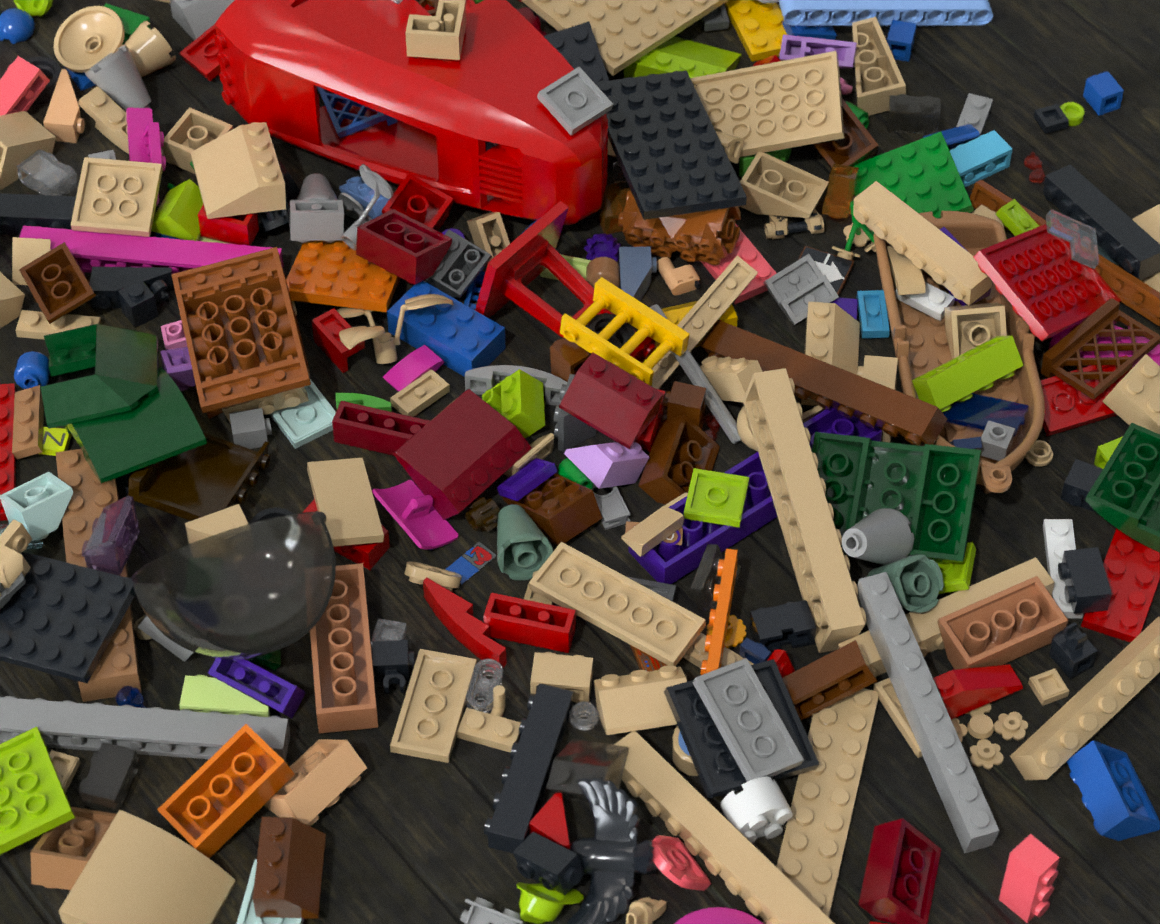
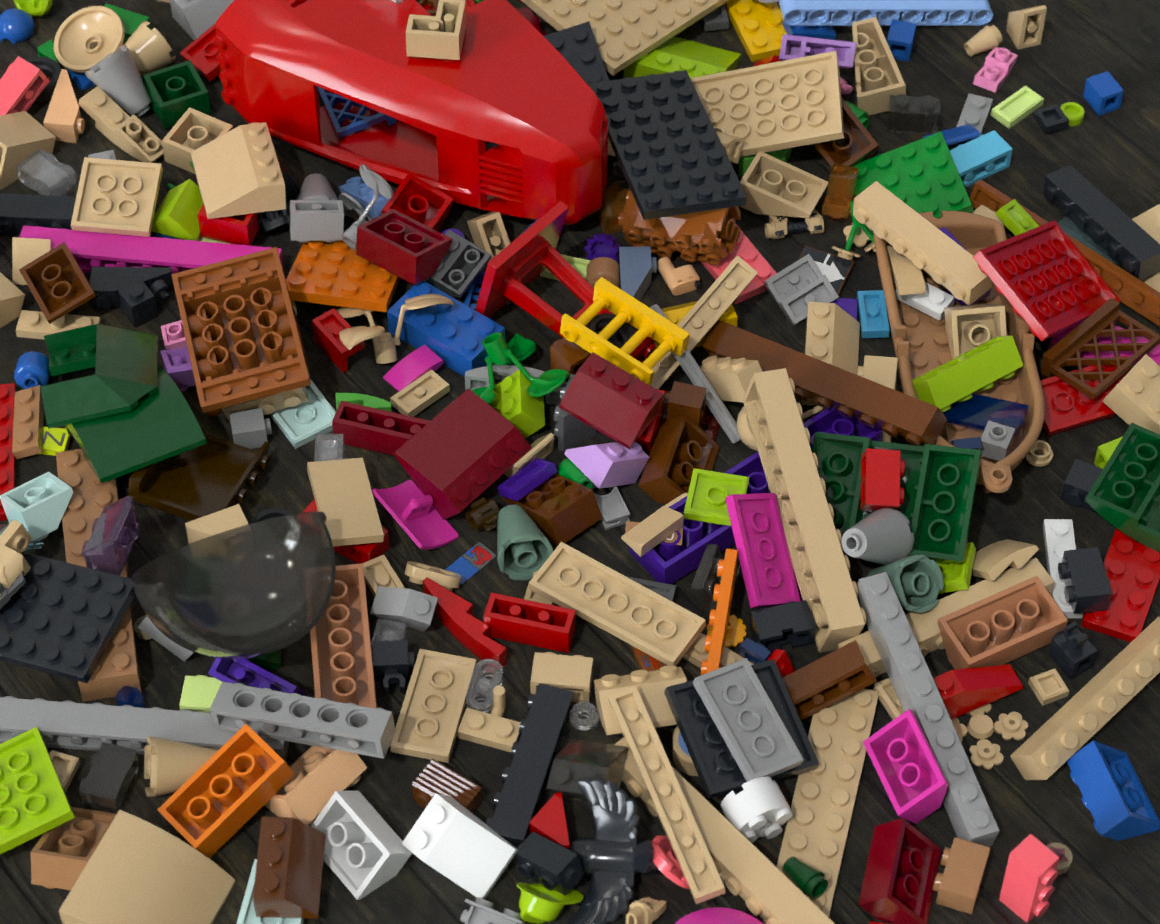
dark pink bracket [126,108,166,206] -> none
light grey plate [537,67,613,135] -> none
clear red piece [1024,152,1045,183] -> none
clear tile [1046,210,1099,269] -> none
none -> green piece [37,39,58,62]
none -> dark green brick [143,60,211,129]
none -> tan cone [144,736,218,797]
none -> light grey brick [210,682,396,758]
none -> white slope [311,791,412,900]
none -> clear brick [314,433,345,462]
none -> tan plate [363,554,405,597]
none -> light grey slope [370,586,438,632]
none -> white slope [402,793,518,899]
none -> reddish brown brick [412,759,483,814]
none -> green plant [471,332,570,404]
none -> tan plate [608,686,725,904]
none -> dark pink plate [725,493,801,608]
none -> dark green cone [783,856,828,900]
none -> red brick [860,448,905,511]
none -> dark pink slope [863,709,949,824]
none -> medium nougat brick [933,837,990,914]
none -> tan cone [964,25,1002,56]
none -> tan slope [971,539,1039,581]
none -> bright pink slope [973,47,1018,93]
none -> yellowish green tile [991,85,1044,129]
none -> tan slope [1006,5,1047,50]
none -> dark tan tile [1046,843,1073,875]

